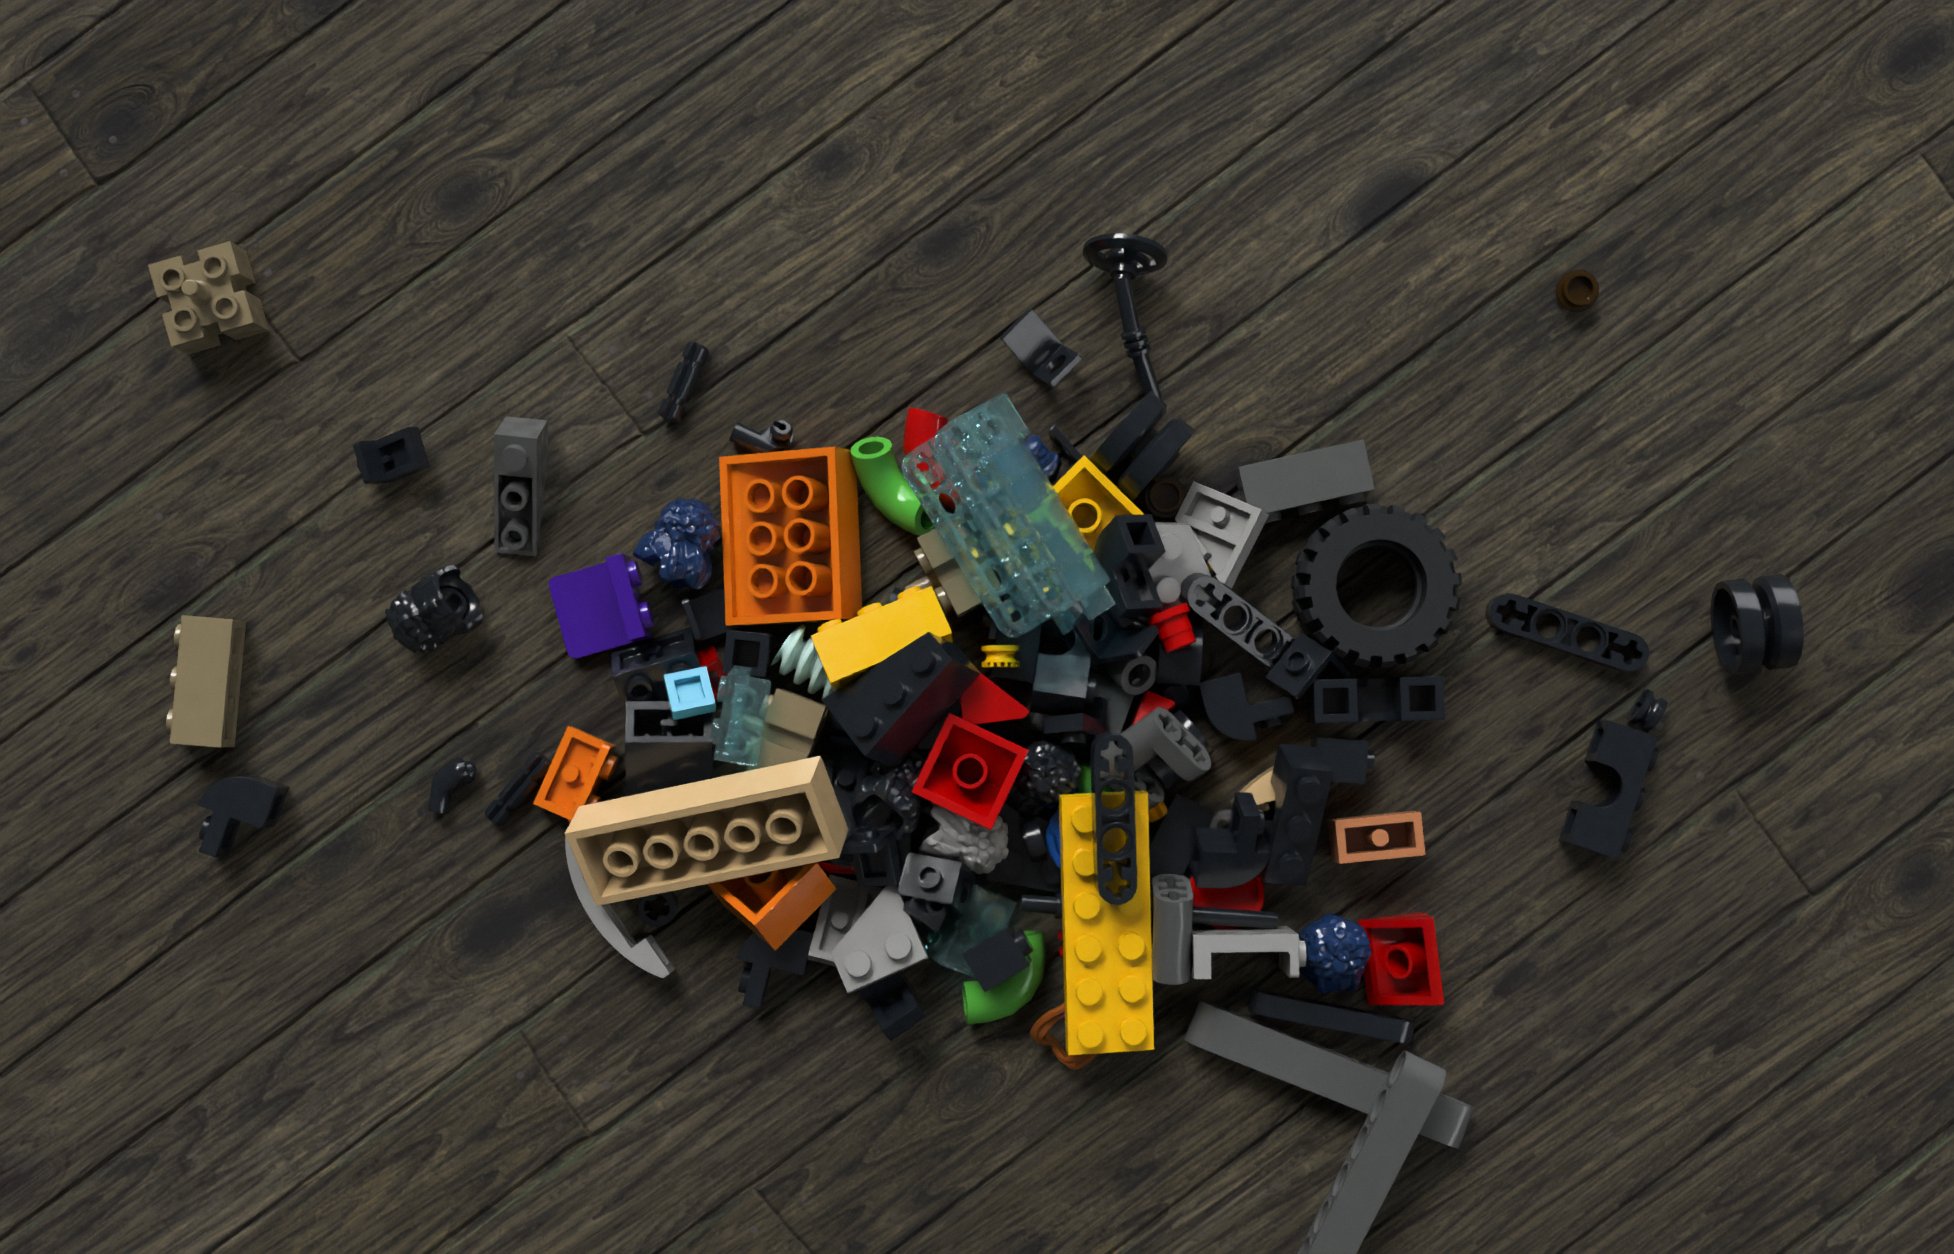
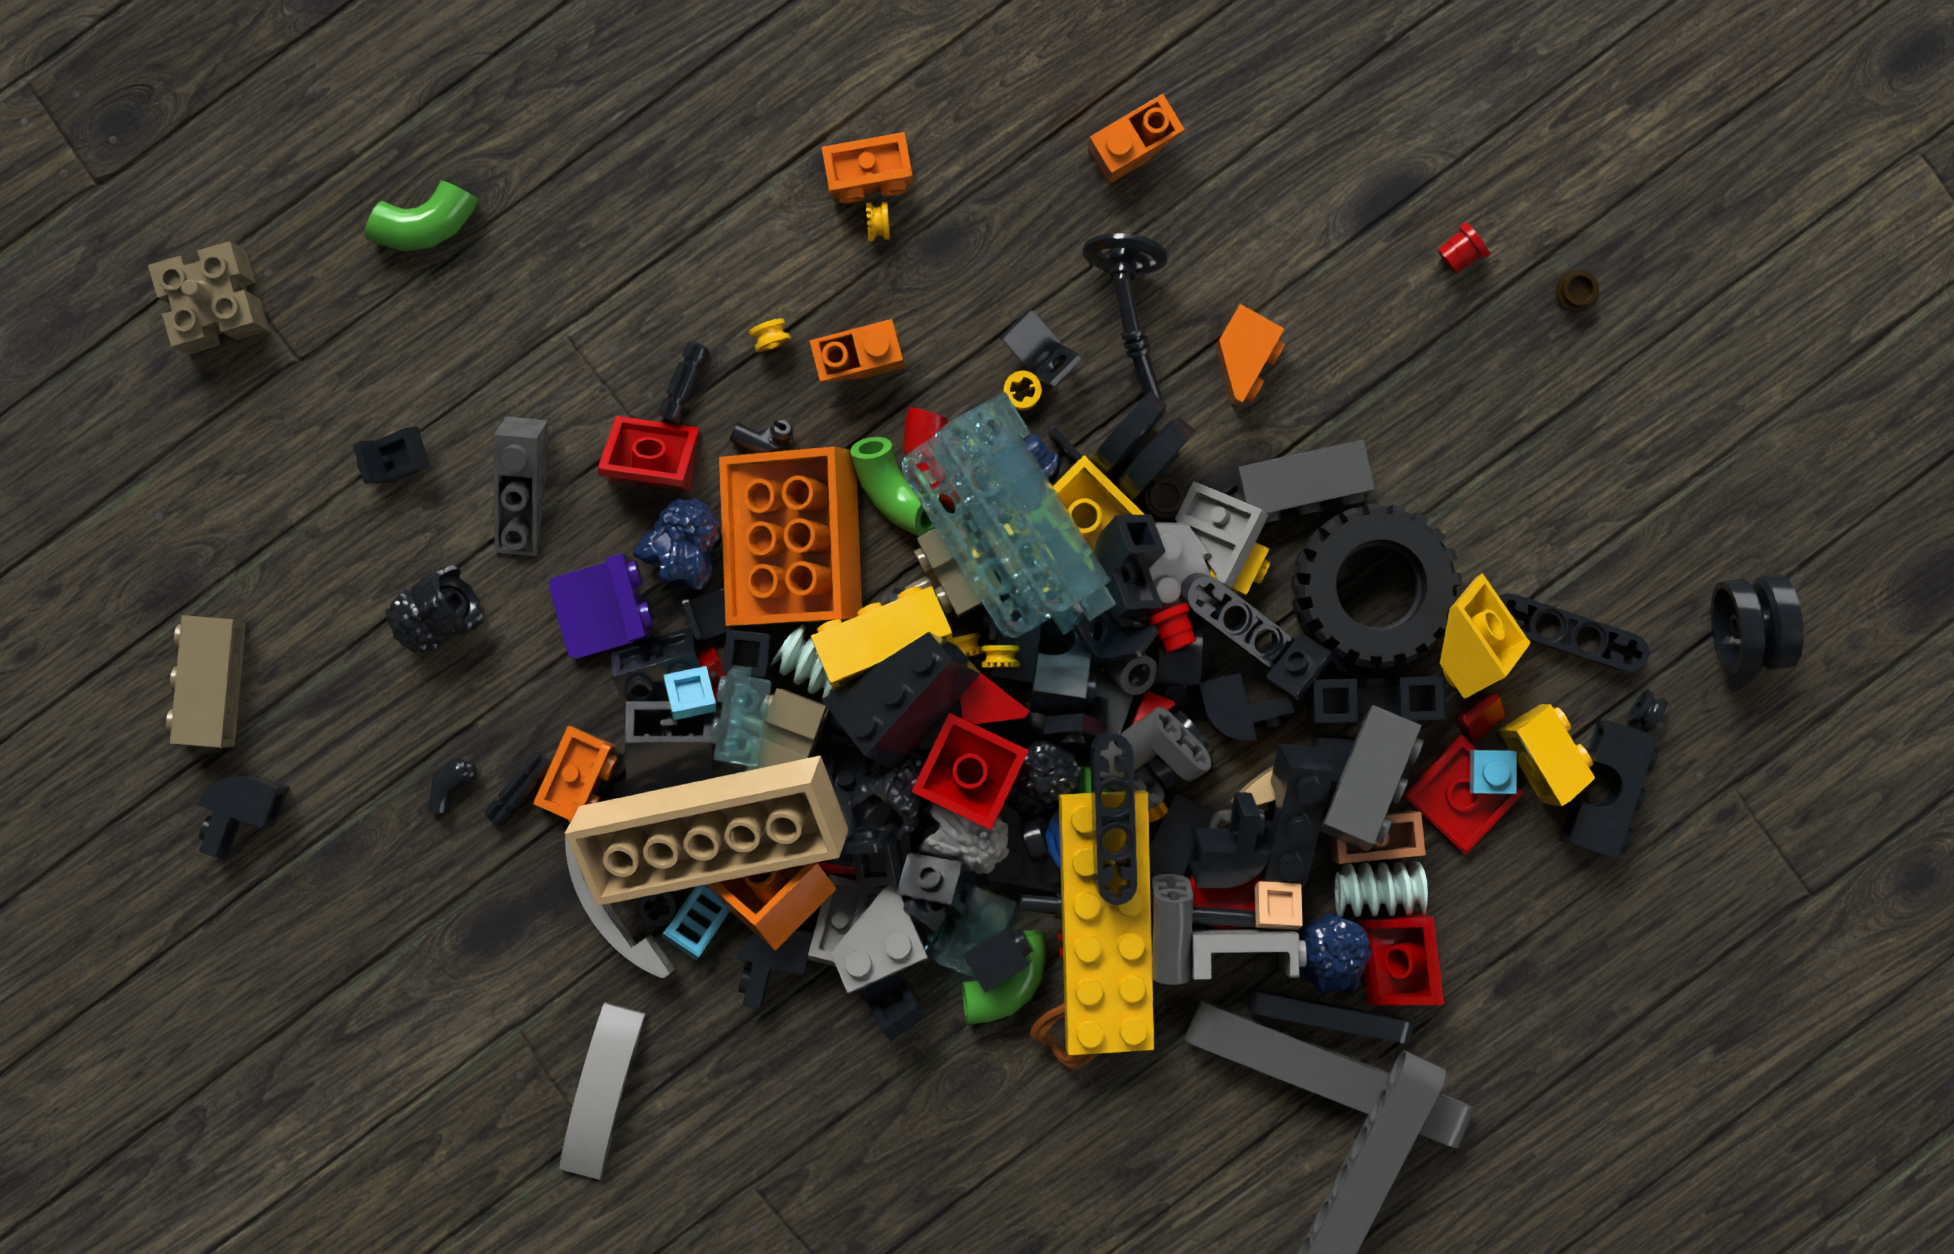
none -> bright green cylinder [365,180,479,251]
none -> light grey slope [559,1002,646,1180]
none -> red slope [598,416,699,493]
none -> medium azure slope [661,884,730,960]
none -> yellow bush [749,318,791,352]
none -> orange slope [809,319,905,383]
none -> orange bracket [822,132,914,204]
none -> yellow bush [866,201,890,241]
none -> yellow bush [952,632,984,657]
none -> yellow bush [1003,370,1042,411]
none -> orange slope [1087,94,1185,184]
none -> yellow bracket [1209,542,1271,597]
none -> orange slope [1215,304,1285,408]
none -> light nougat plate [1255,881,1303,930]
none -> dark grey brick [1319,705,1423,851]
none -> light aqua piece [1335,862,1428,917]
none -> red tile [1402,734,1524,855]
none -> red piece [1437,222,1491,274]
none -> yellow slope [1440,573,1530,699]
none -> red slope [1455,693,1505,742]
none -> medium azure plate [1470,750,1517,794]
none -> yellow slope [1497,704,1595,806]

